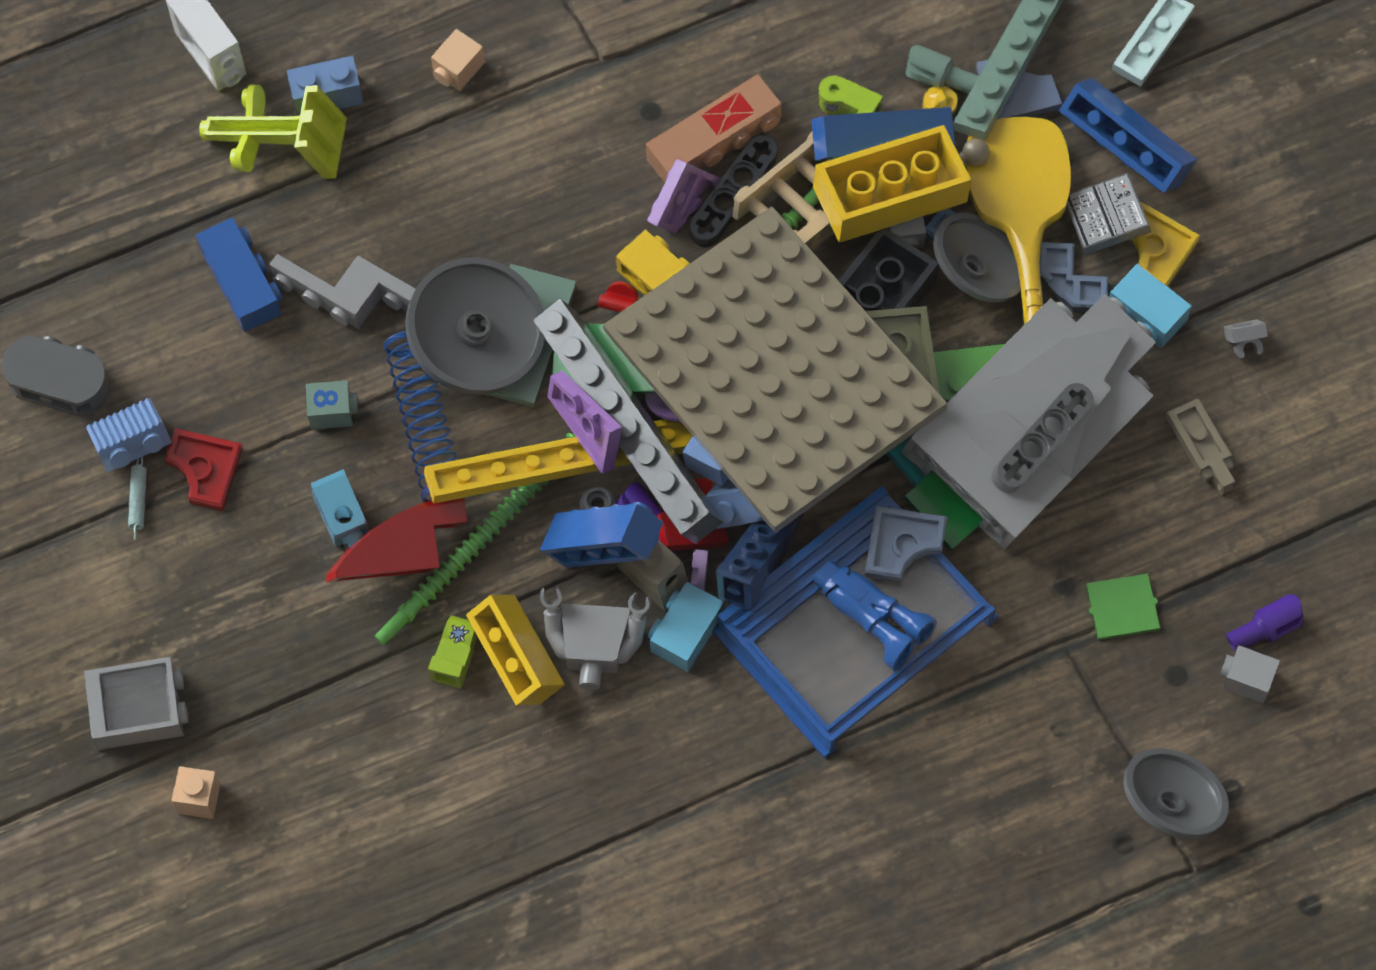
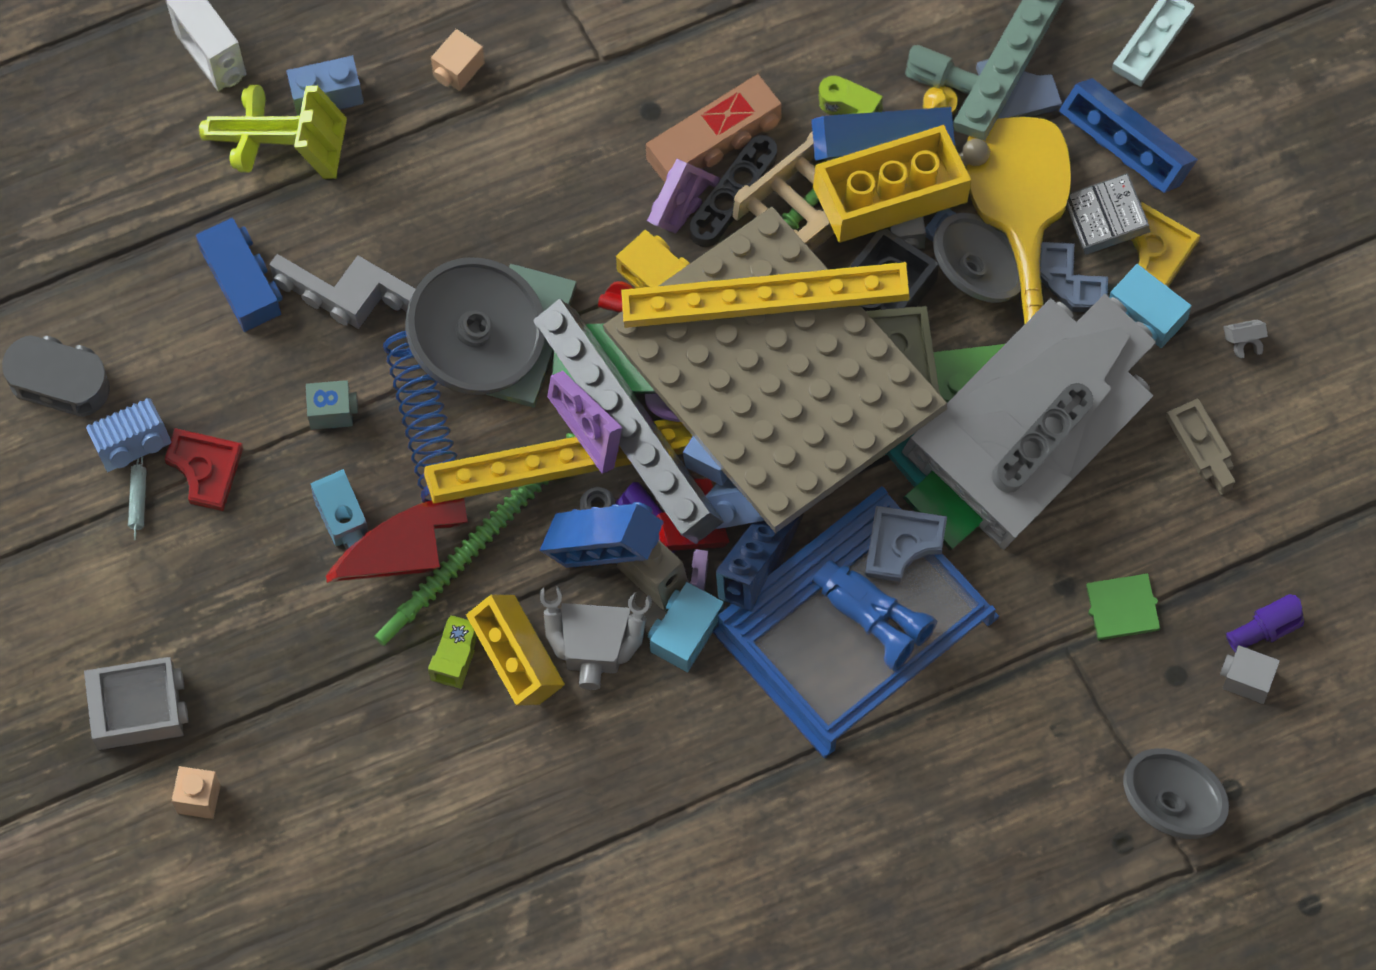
none -> yellow plate [621,262,910,328]

